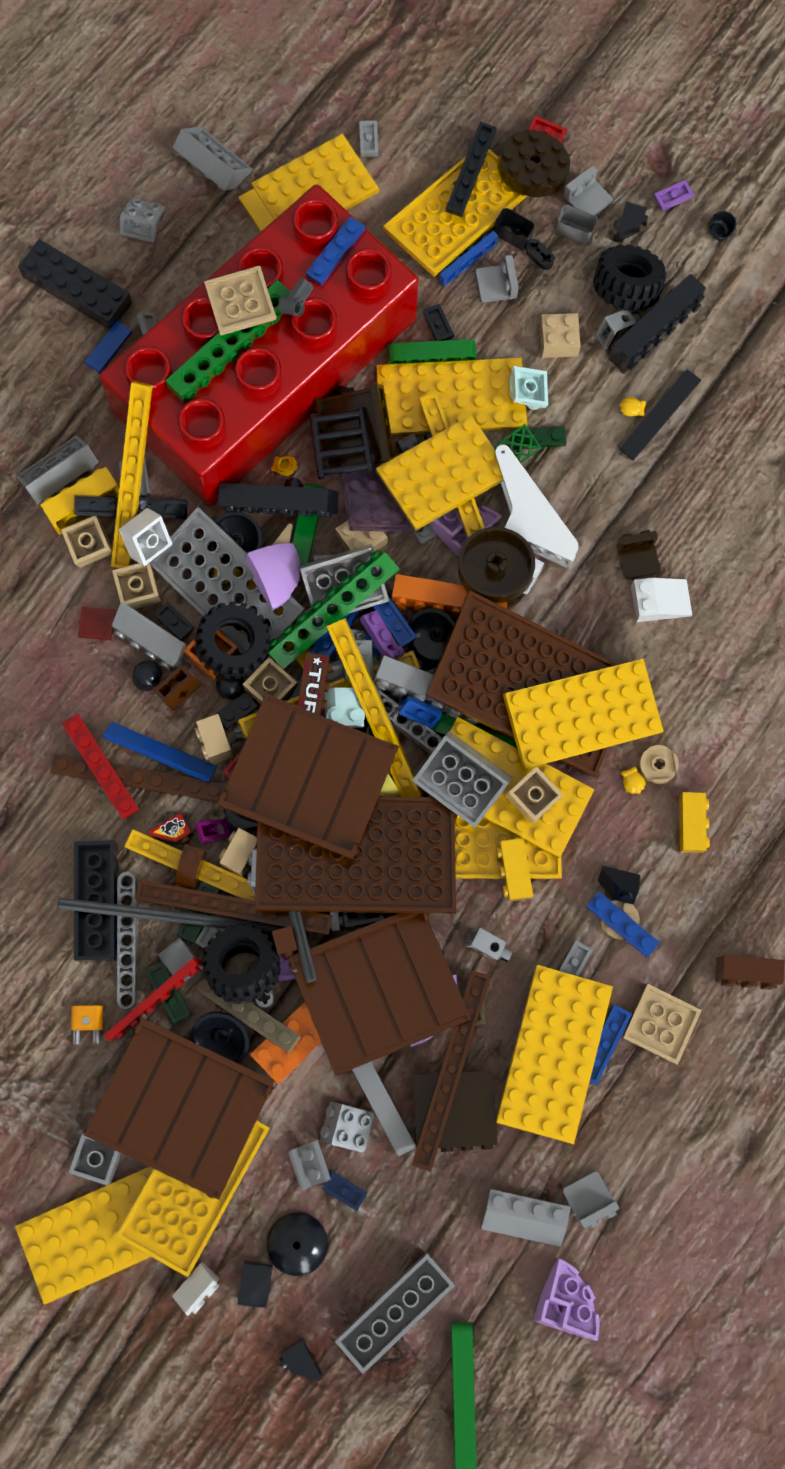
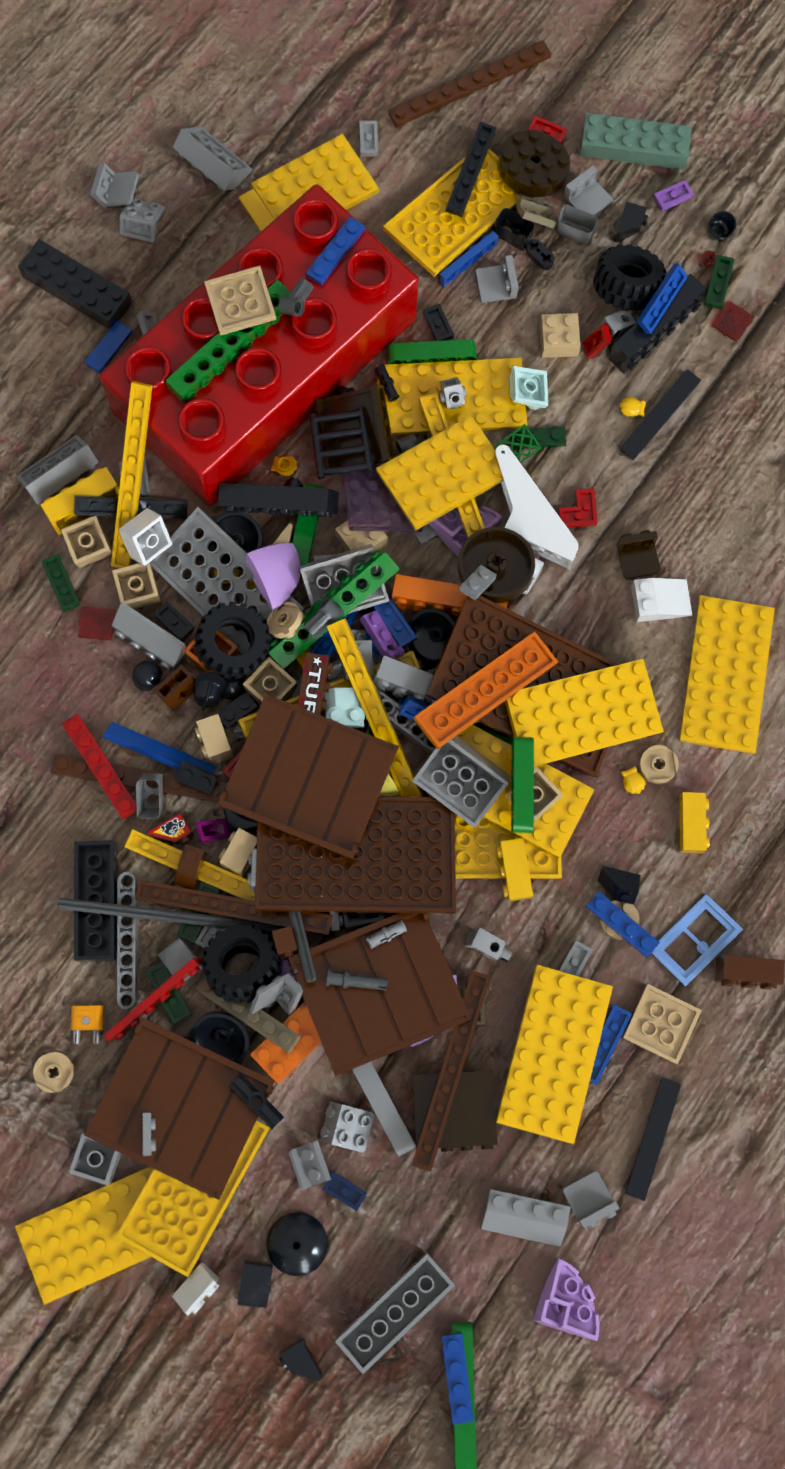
none -> tan plate [33,1052,75,1093]
none -> dark green plate [41,554,81,613]
none -> light grey bracket [90,163,139,207]
none -> light grey piece [136,773,164,819]
none -> light grey plate [143,1113,156,1156]
none -> black plate [175,761,219,795]
none -> black piece [193,672,226,711]
none -> black piece [229,1073,284,1130]
none -> light grey bracket [250,973,303,1015]
none -> tan plate [267,602,305,639]
none -> dark grey piece [304,598,344,637]
none -> dark grey pin [326,968,388,991]
none -> light grey pin [366,920,407,949]
none -> black pin [374,364,399,402]
none -> reddish brown plate [388,40,551,128]
none -> orange plate [413,631,558,750]
none -> light grey brick [439,377,467,409]
none -> blue plate [441,1332,474,1424]
none -> light grey plate [459,565,497,600]
none -> green beam [511,736,534,833]
none -> dark tan slope [515,193,556,228]
none -> red plate [558,488,598,528]
none -> sand green brick [580,113,692,170]
none -> red plate [583,324,612,359]
none -> black tile [625,1077,681,1201]
none -> blue plate [637,264,688,334]
none -> light blue door [651,894,743,987]
none -> yellow plate [679,595,775,754]
none -> clear red hinge [700,250,716,267]
none -> dark green plate [704,254,735,310]
none -> clear red piece [712,301,754,342]

